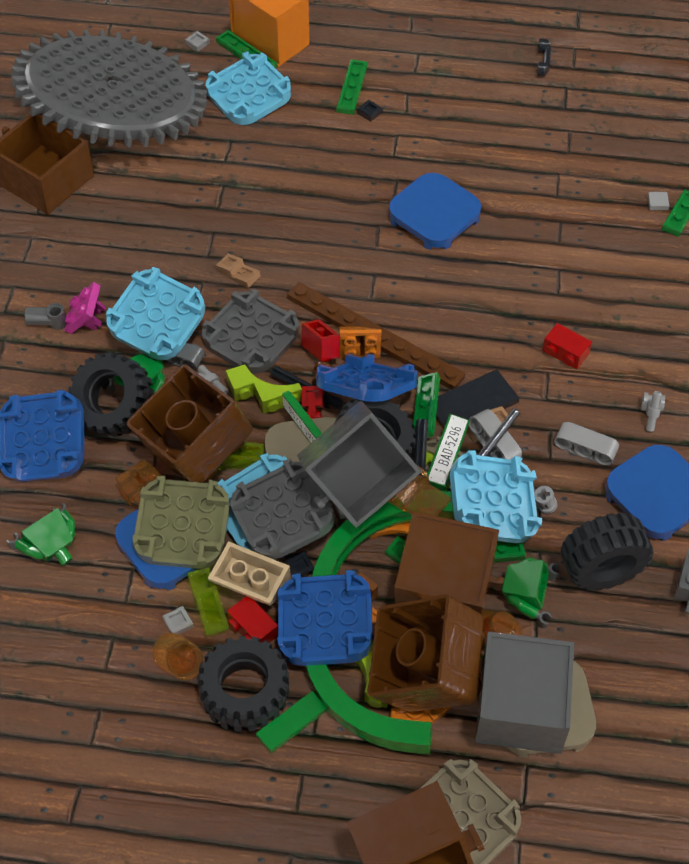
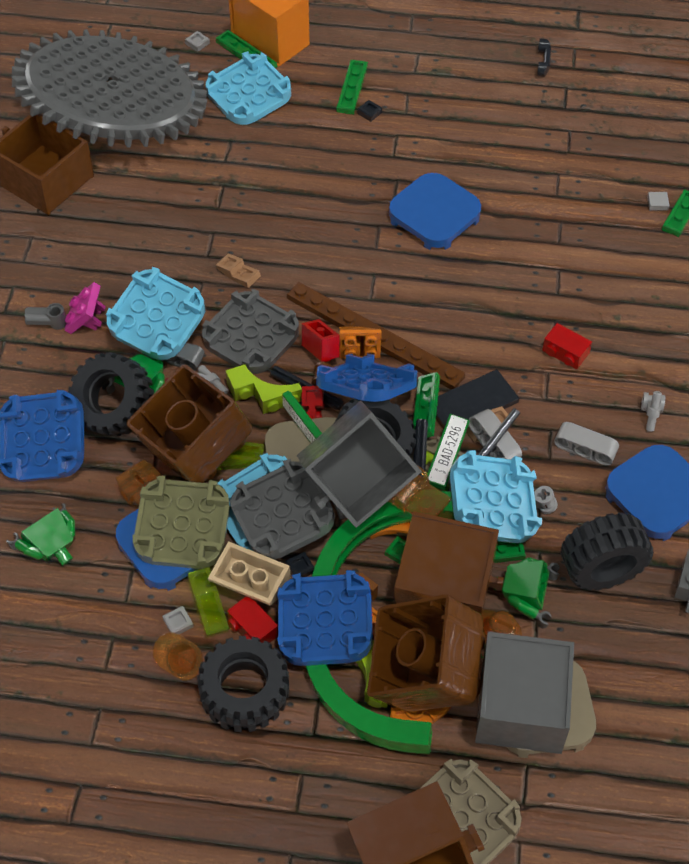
green tile [256,691,327,754] -> none

